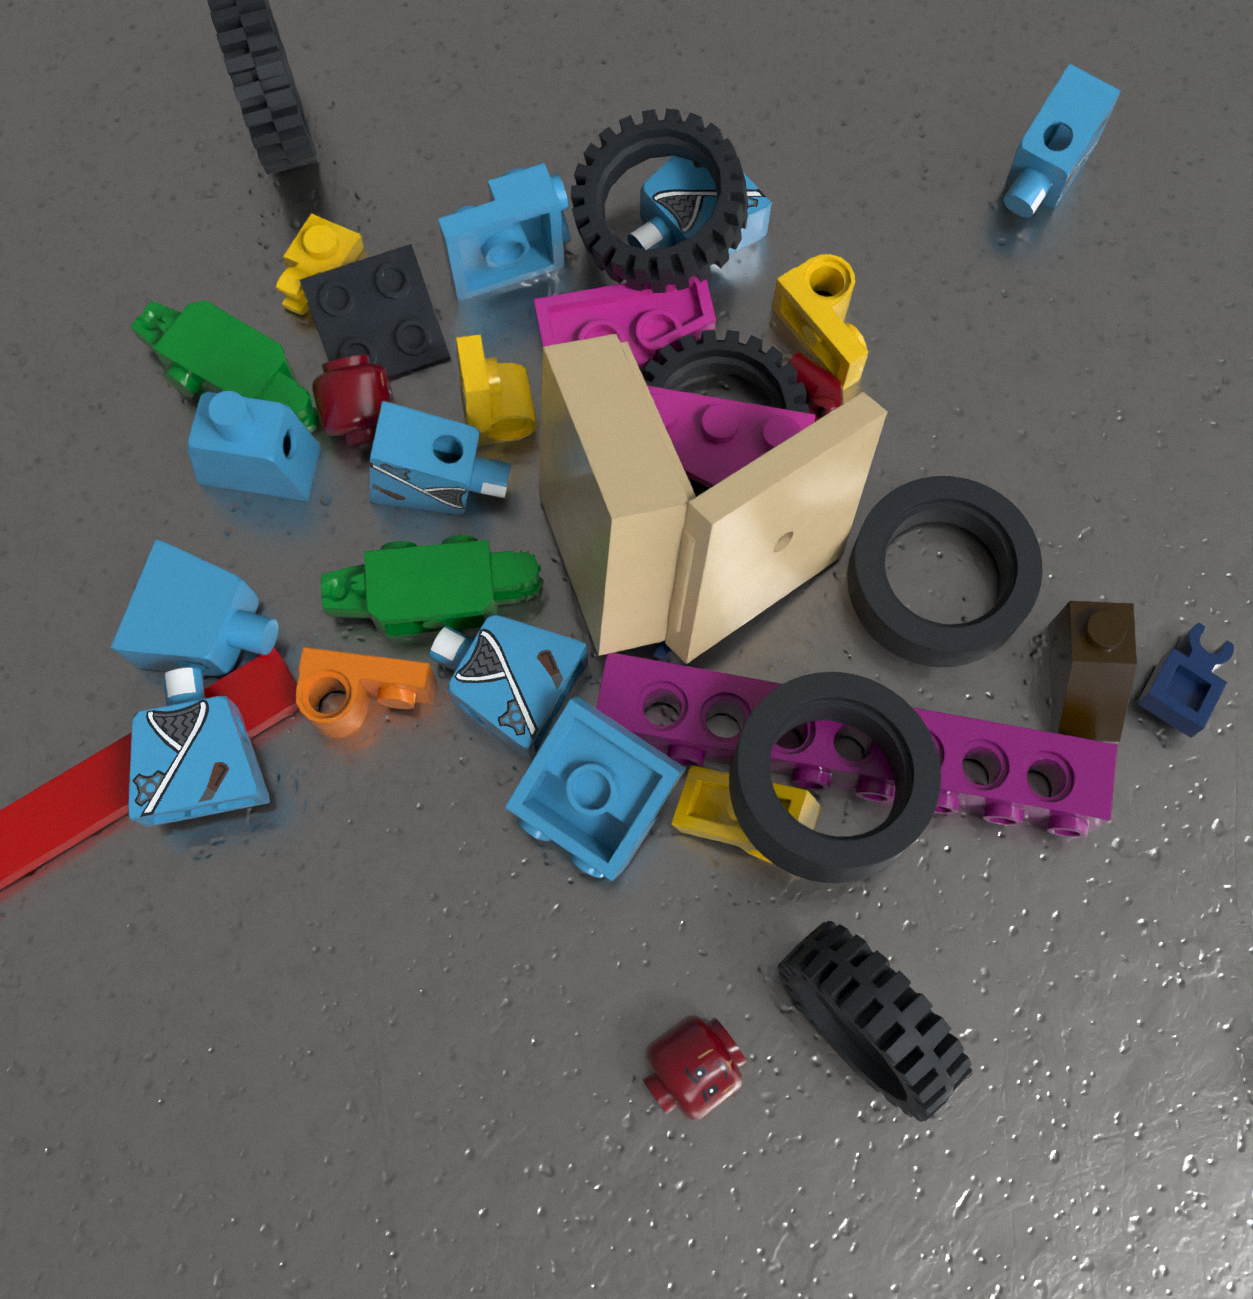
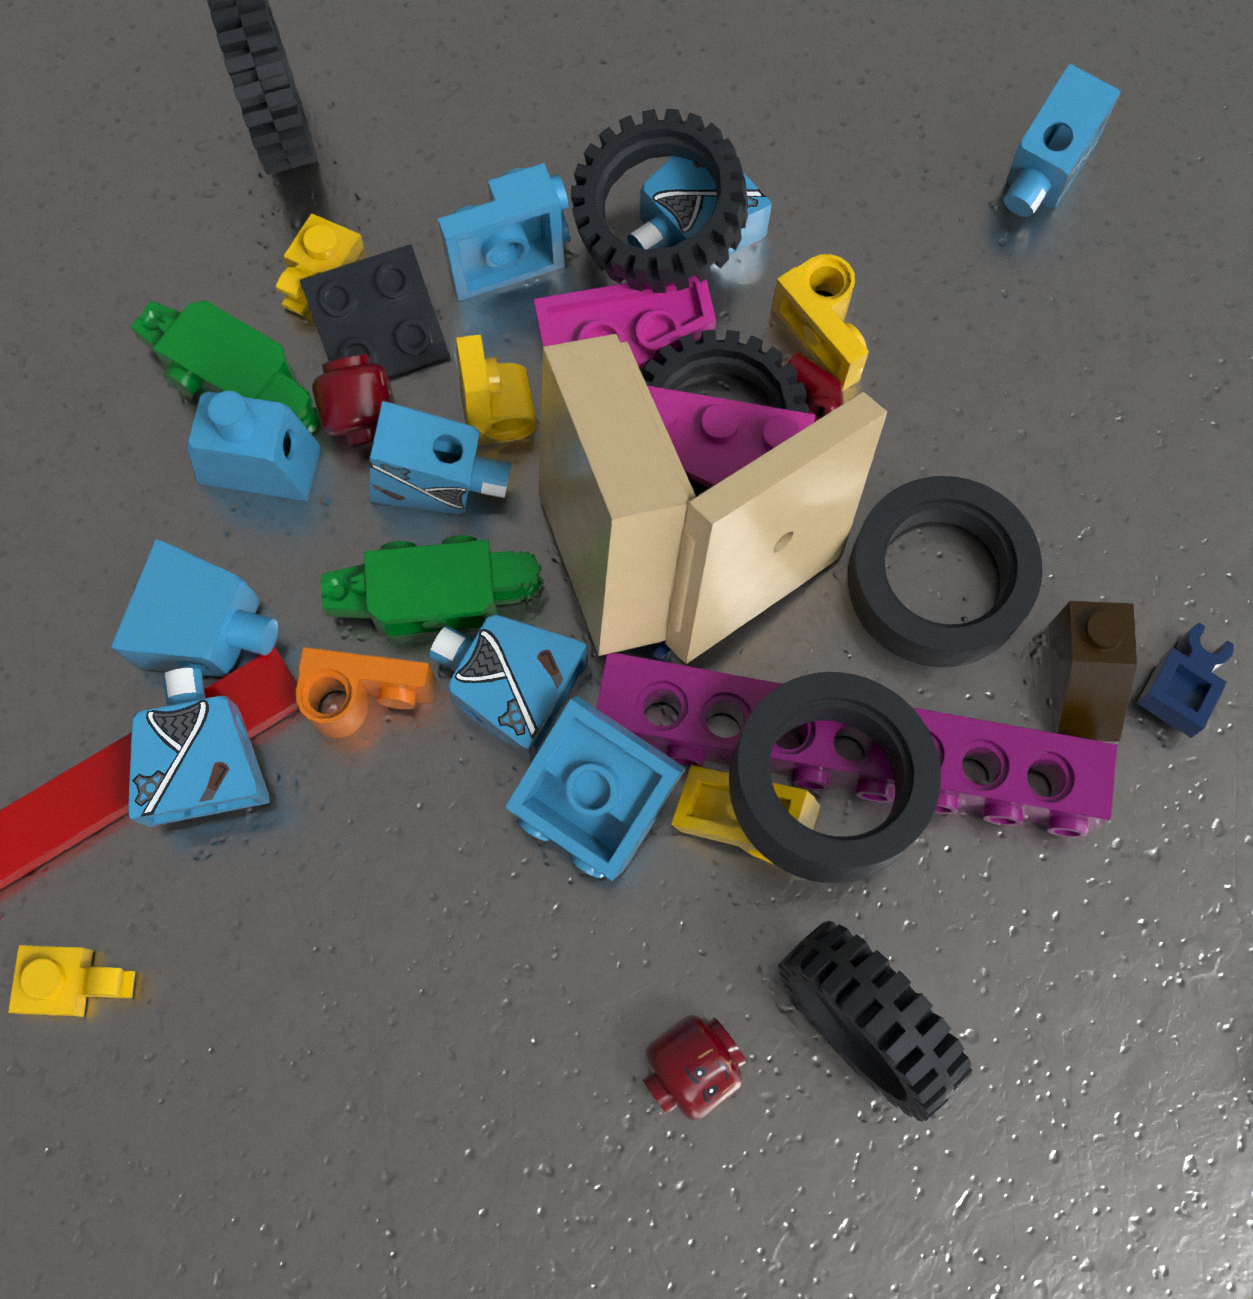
none -> yellow plate [8,945,135,1017]

